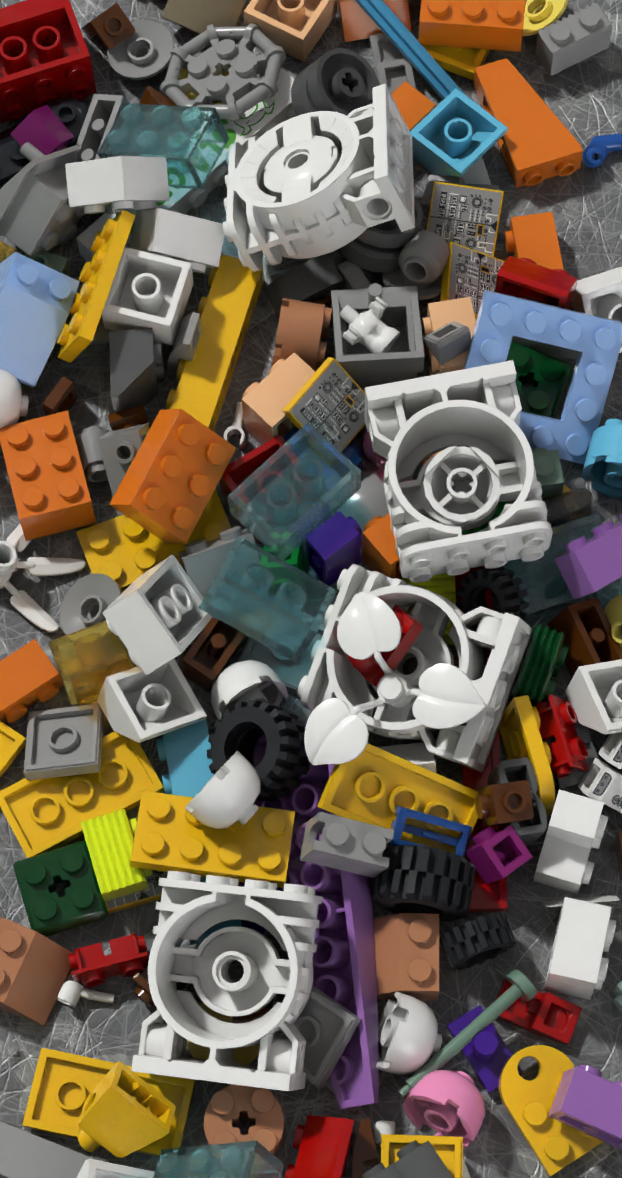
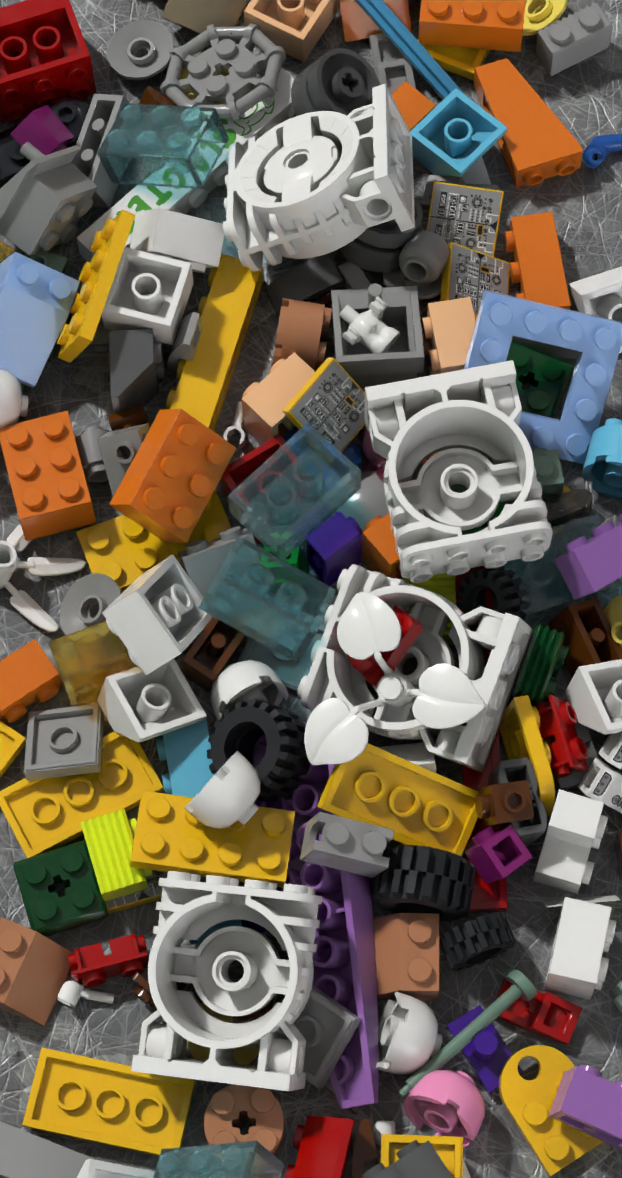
reddish brown tile [42,376,77,416] -> none
white brick [65,156,170,214] -> none
yellow torso [78,1061,176,1158] -> none
reddish brown bracket [82,3,135,50] -> none
blue tile [388,805,472,857] -> none
white cylinder [423,446,501,523] -> none
light grey slope [424,321,471,365] -> none
red slope [495,256,578,309] -> none

